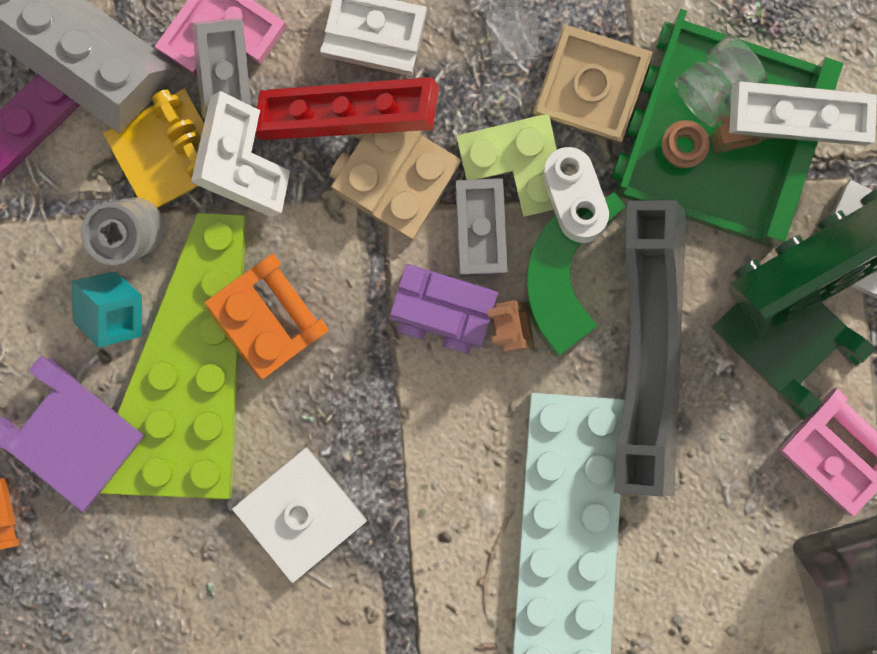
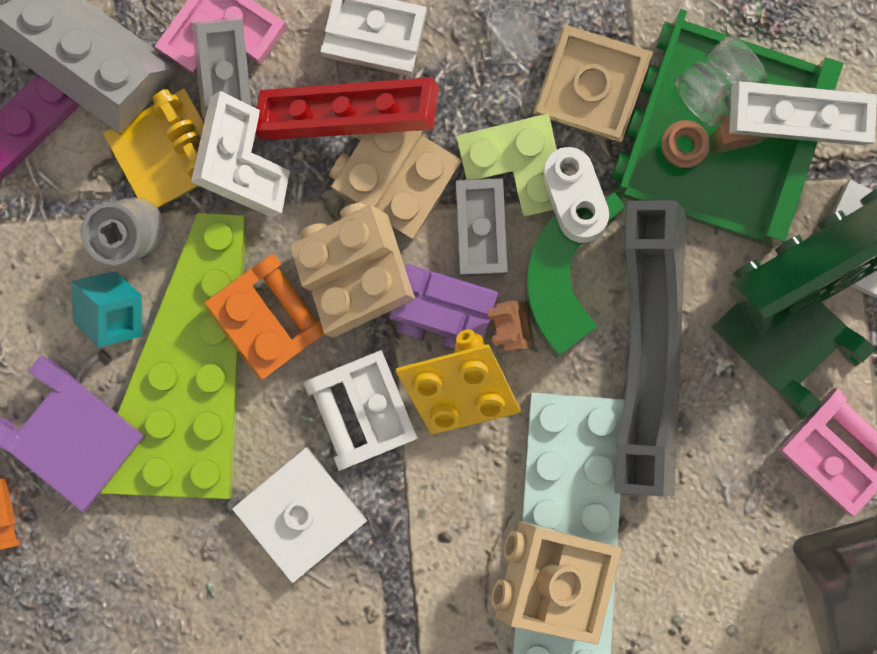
none -> tan plate [290,203,415,338]
none -> white plate [303,350,418,471]
none -> yellow hinge [396,329,521,435]
none -> tan plate [491,521,622,645]

